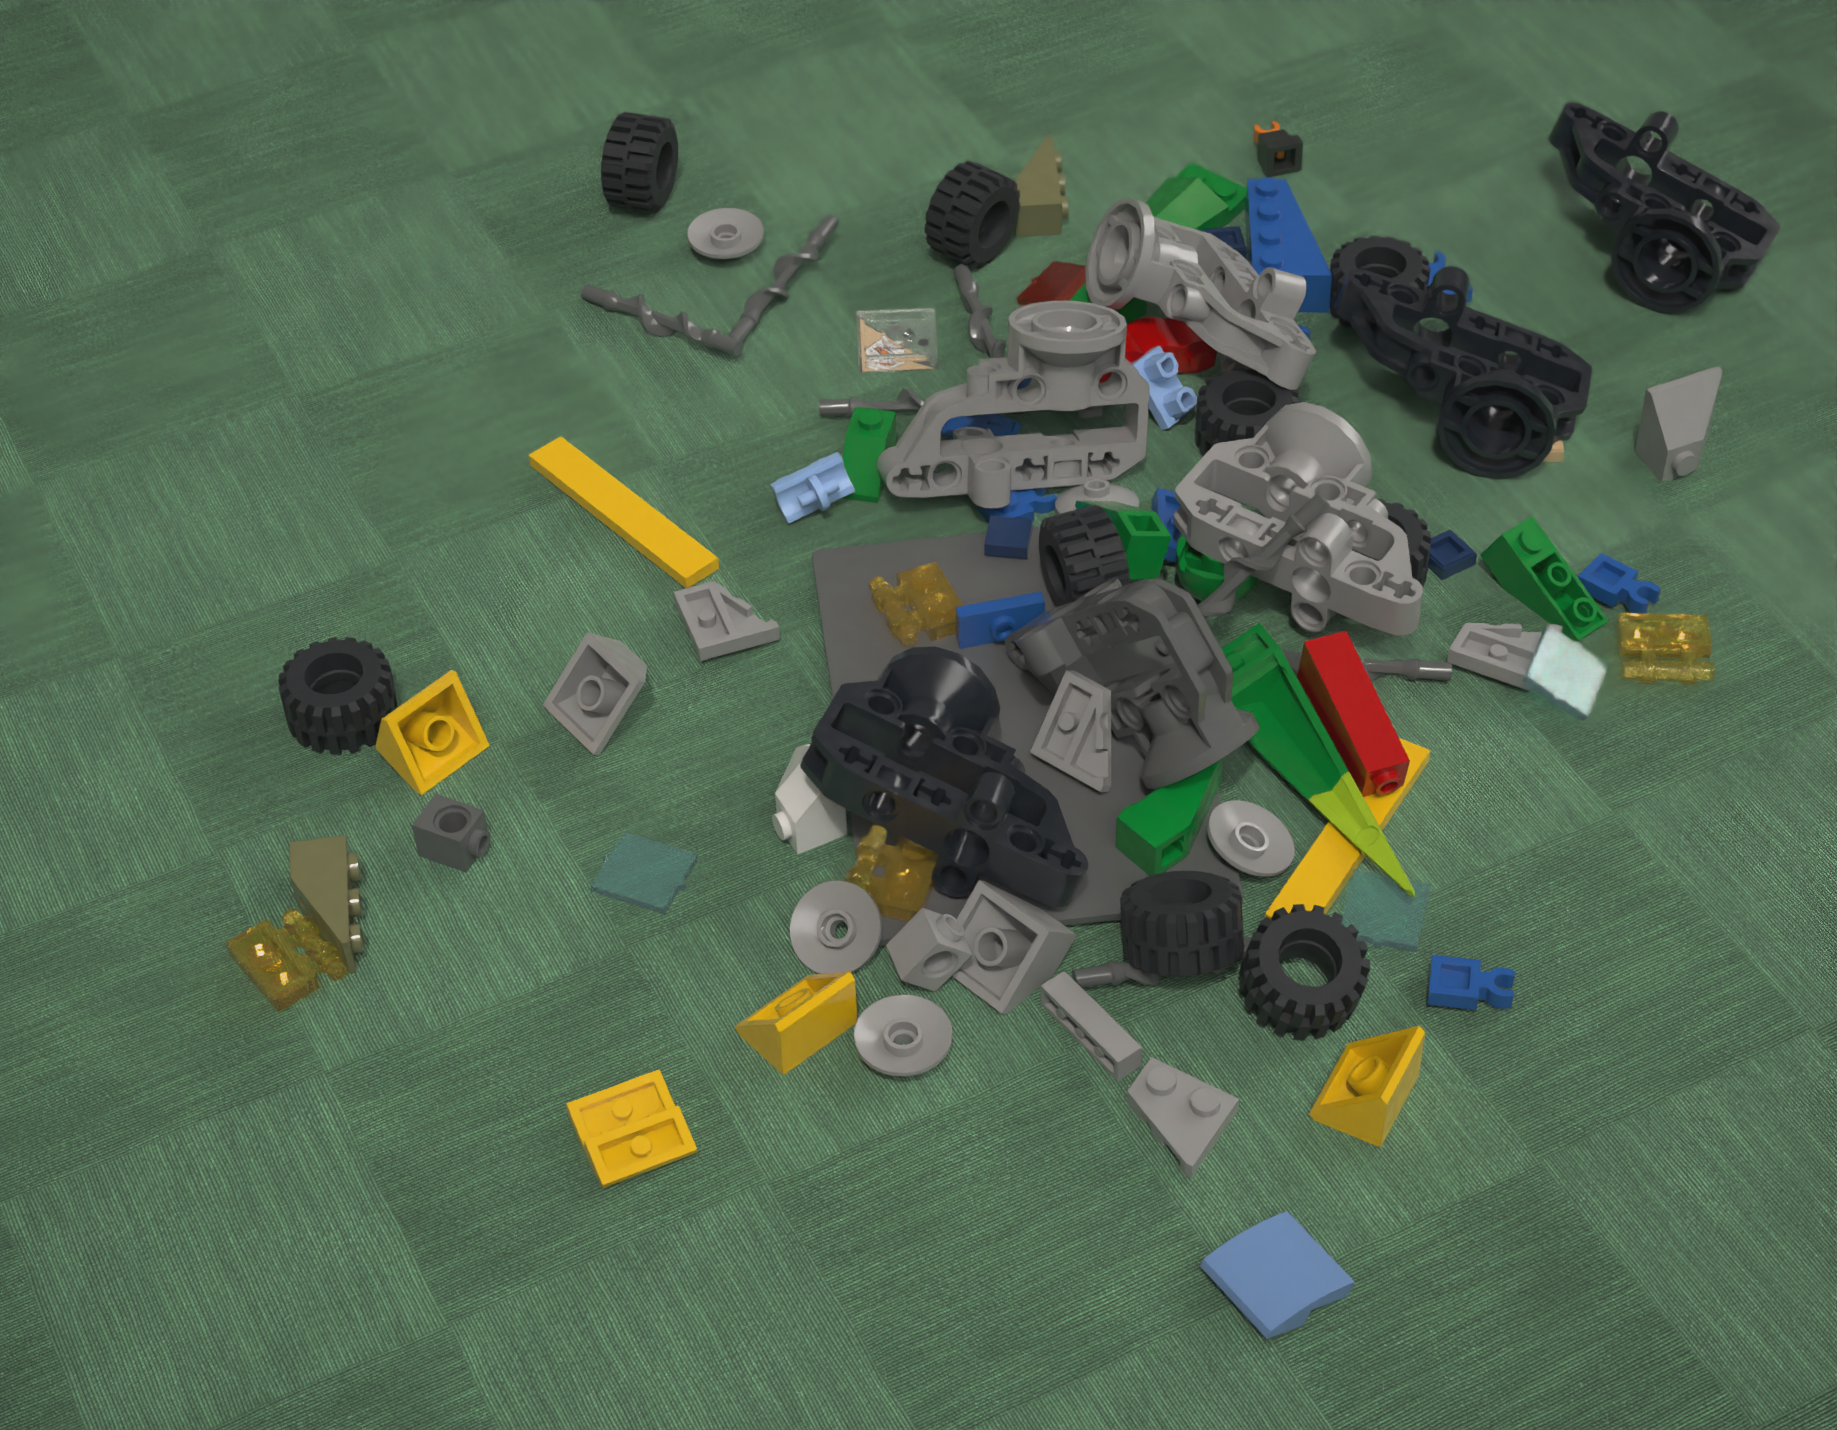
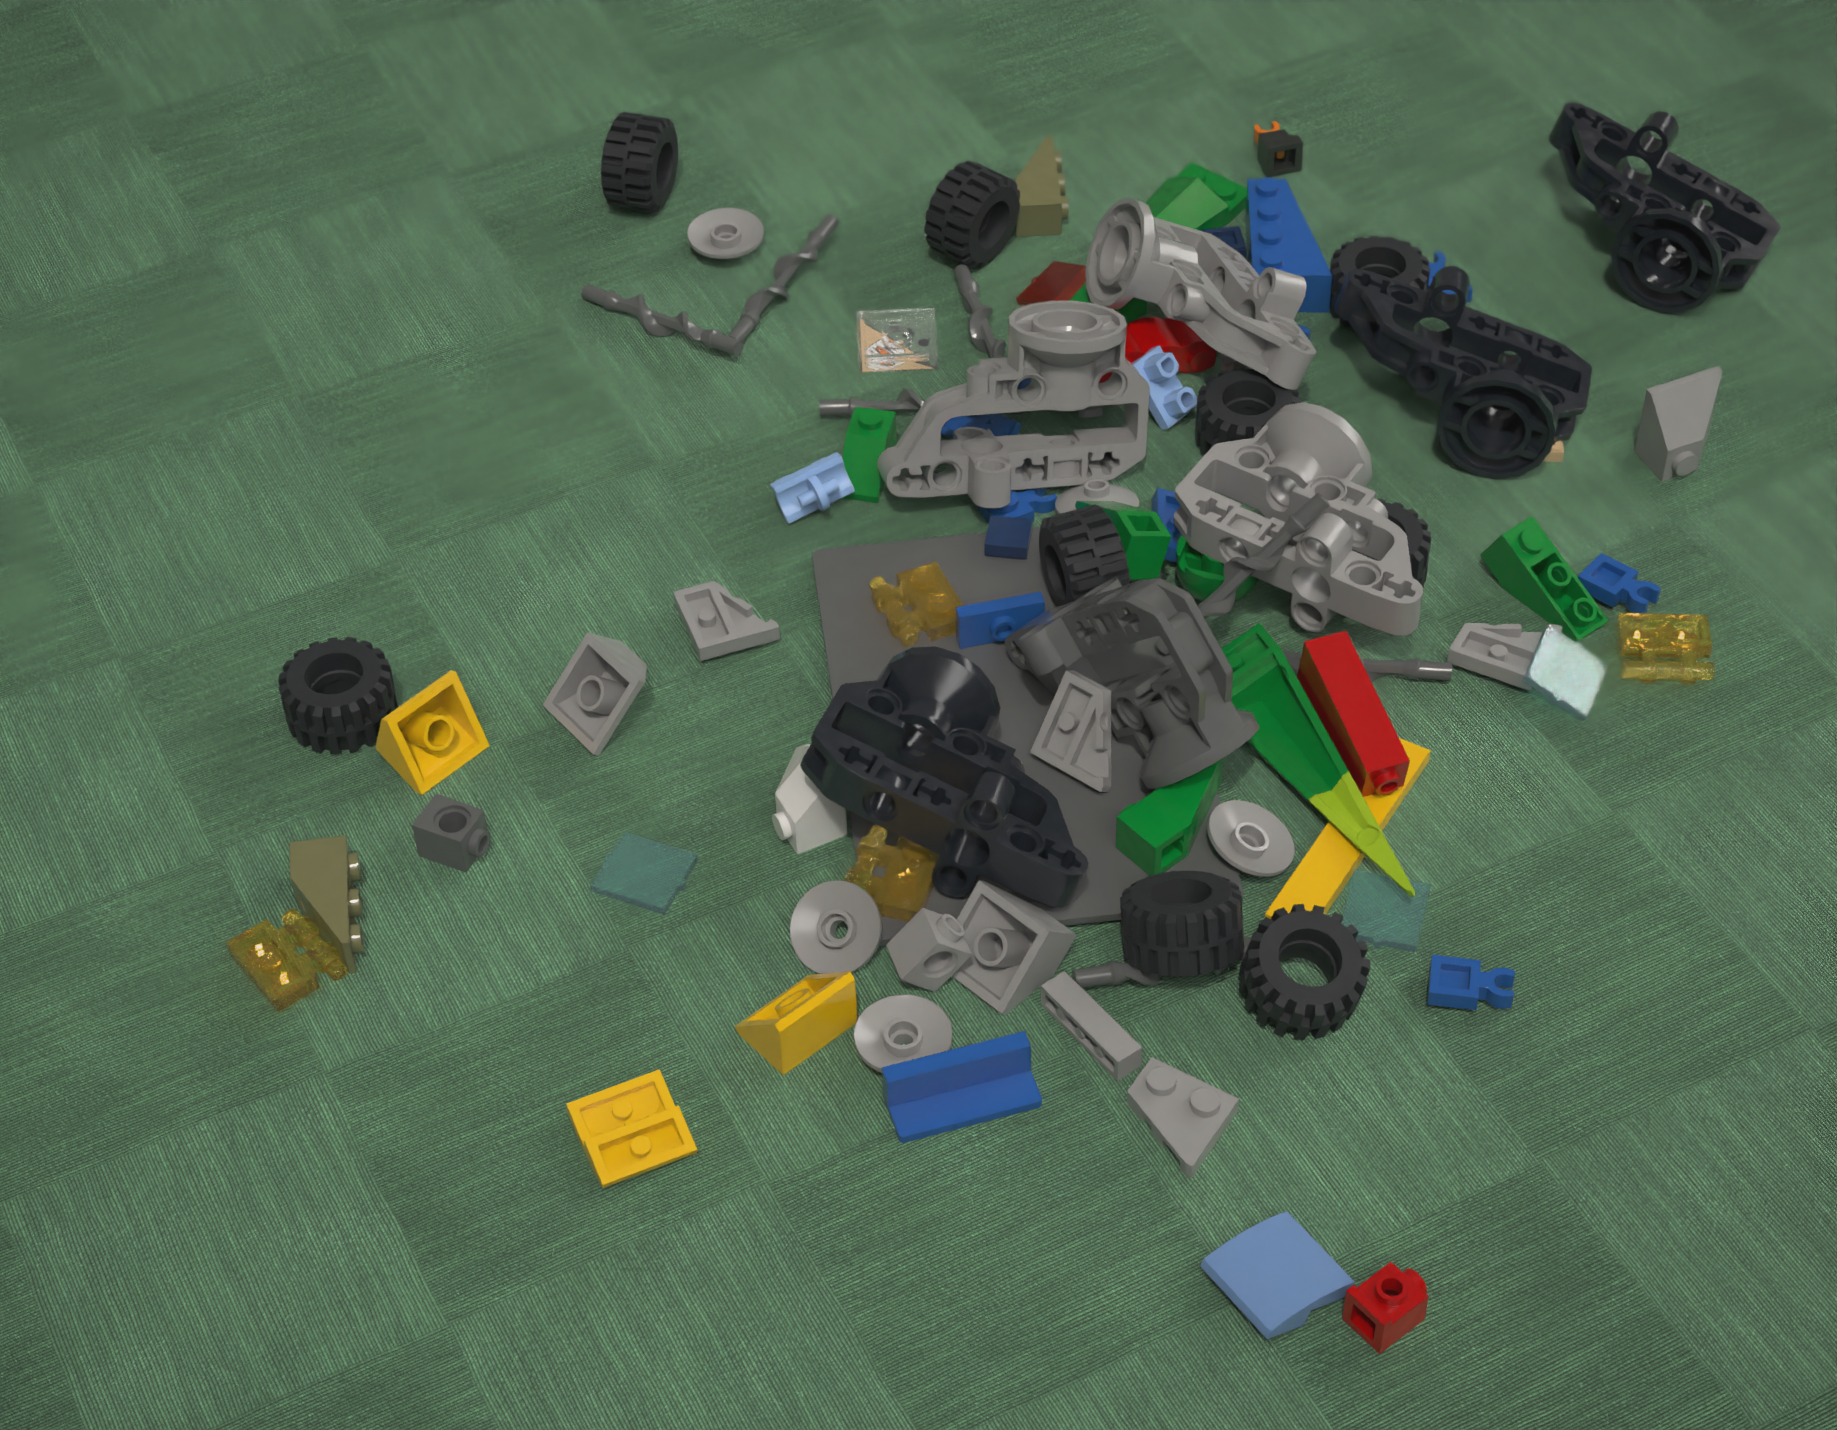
yellow tile [529,436,719,588] -> none
yellow slope [1309,1025,1426,1148] -> none
dark blue tile [1428,529,1477,580] -> none
none -> blue panel [882,1031,1042,1143]
none -> red brick [1342,1262,1429,1354]

